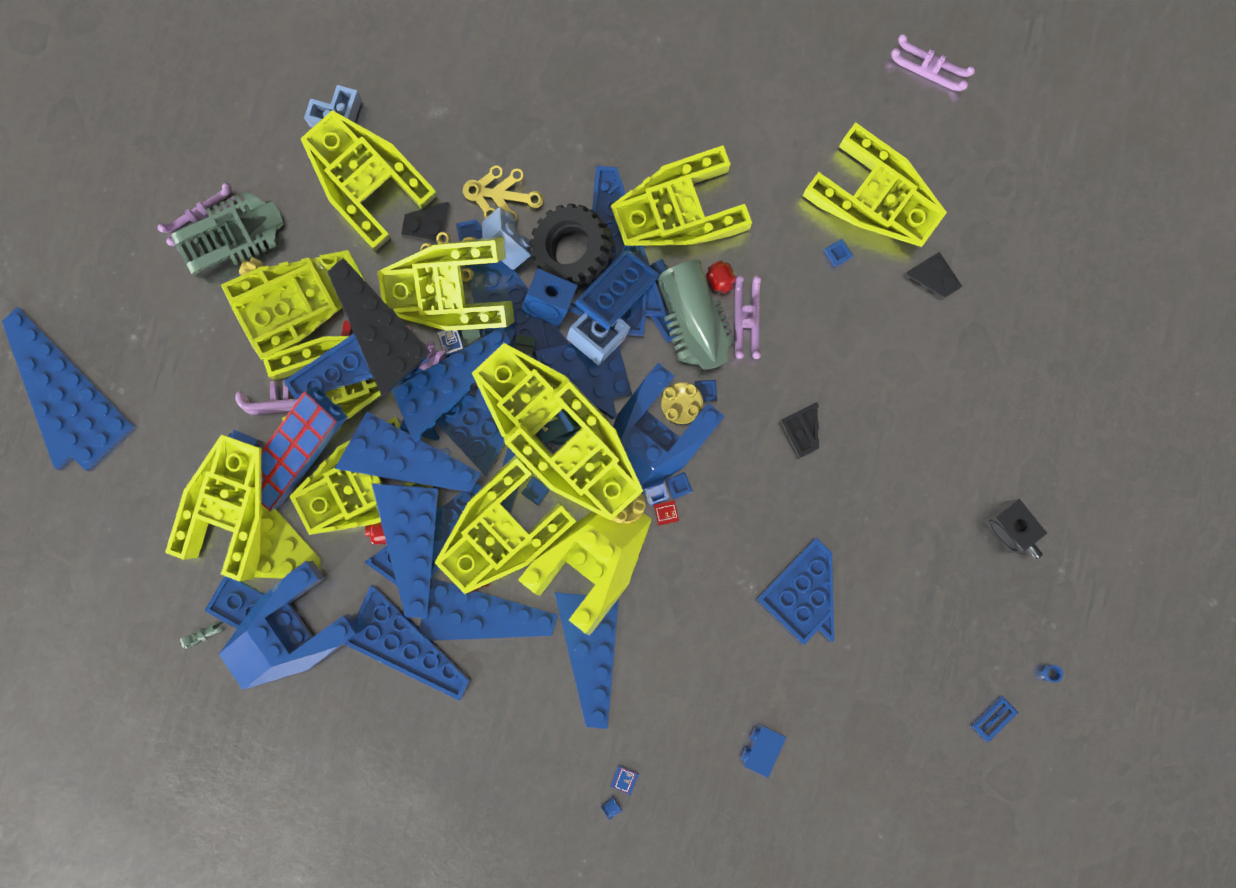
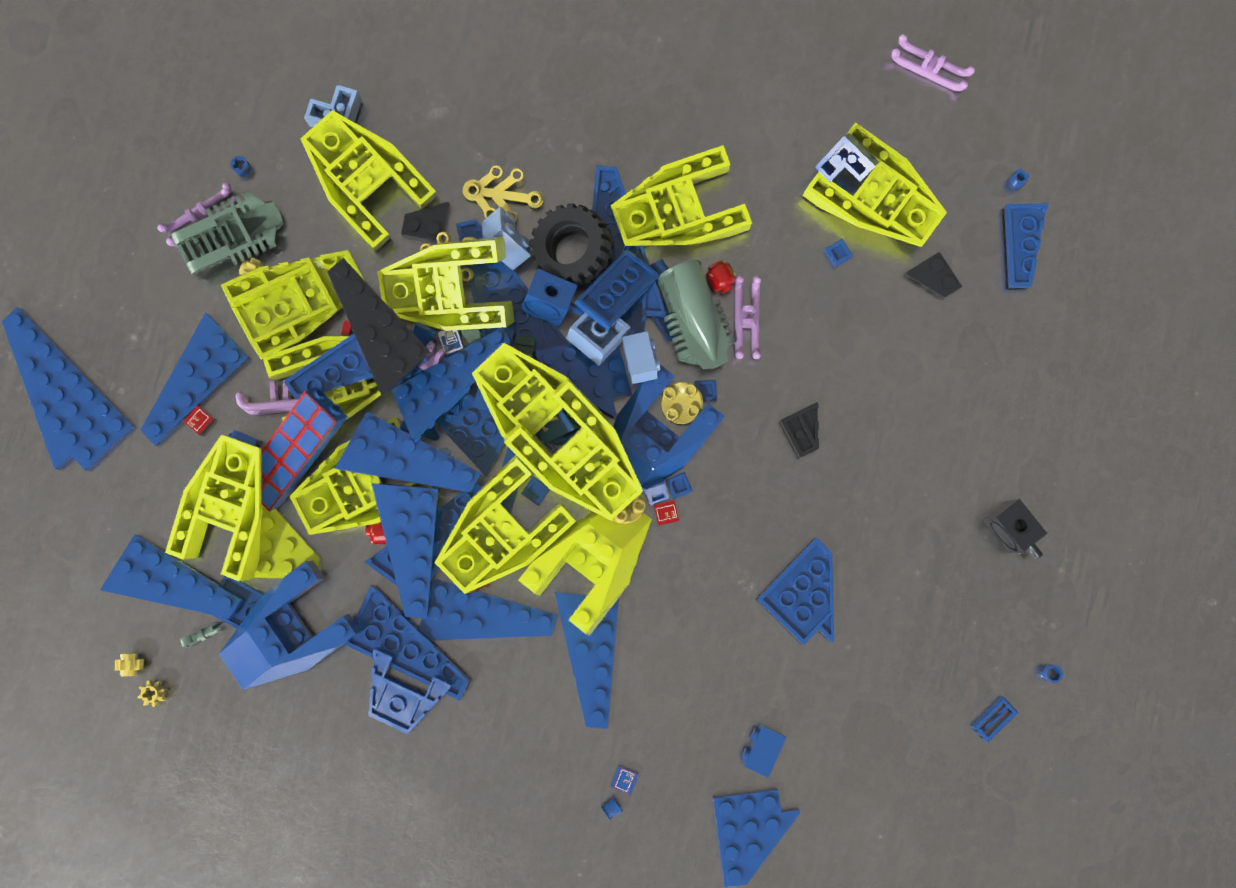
none -> blue wing [100,534,243,619]
none -> light yellow gear [115,653,144,676]
none -> light yellow gear [138,680,168,707]
none -> blue wing [140,312,251,446]
none -> red tile [183,405,215,436]
none -> blue axle [230,156,251,177]
none -> wing [368,647,453,734]
none -> blue tile [412,322,437,347]
none -> light blue brick [622,331,661,384]
none -> blue wing [713,789,800,888]
none -> brick [815,132,879,182]
none -> blue wing [1004,203,1048,288]
none -> blue hose [1008,169,1029,190]

